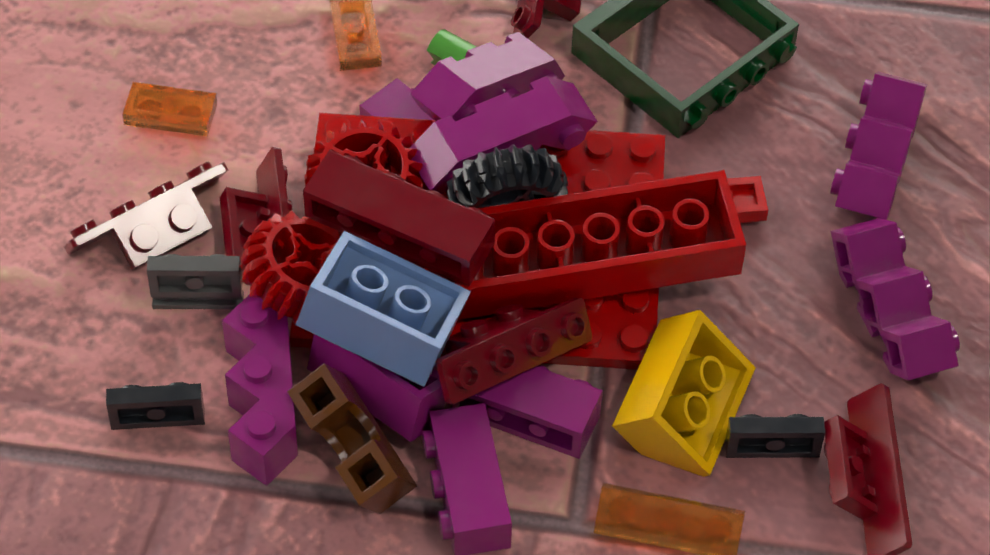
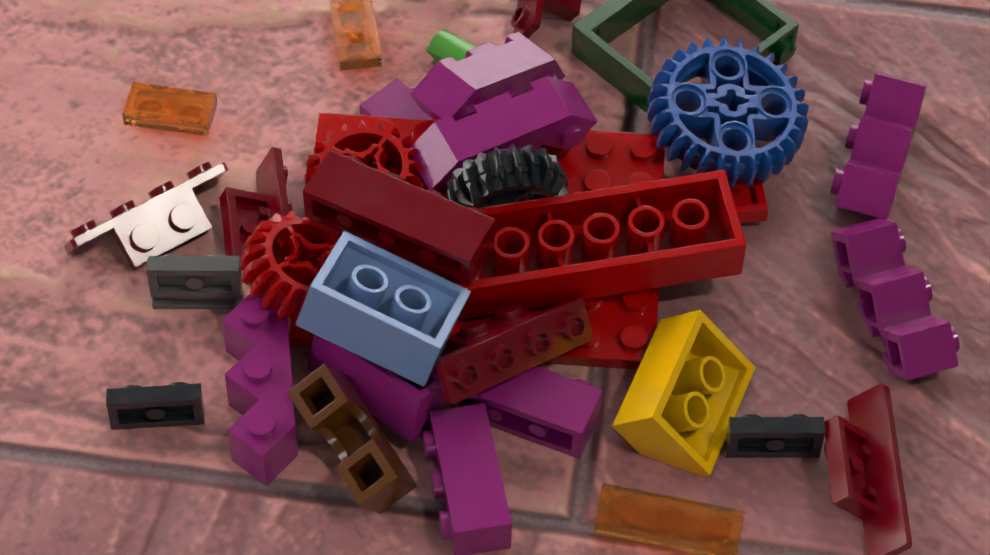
none -> blue gear [647,37,809,189]

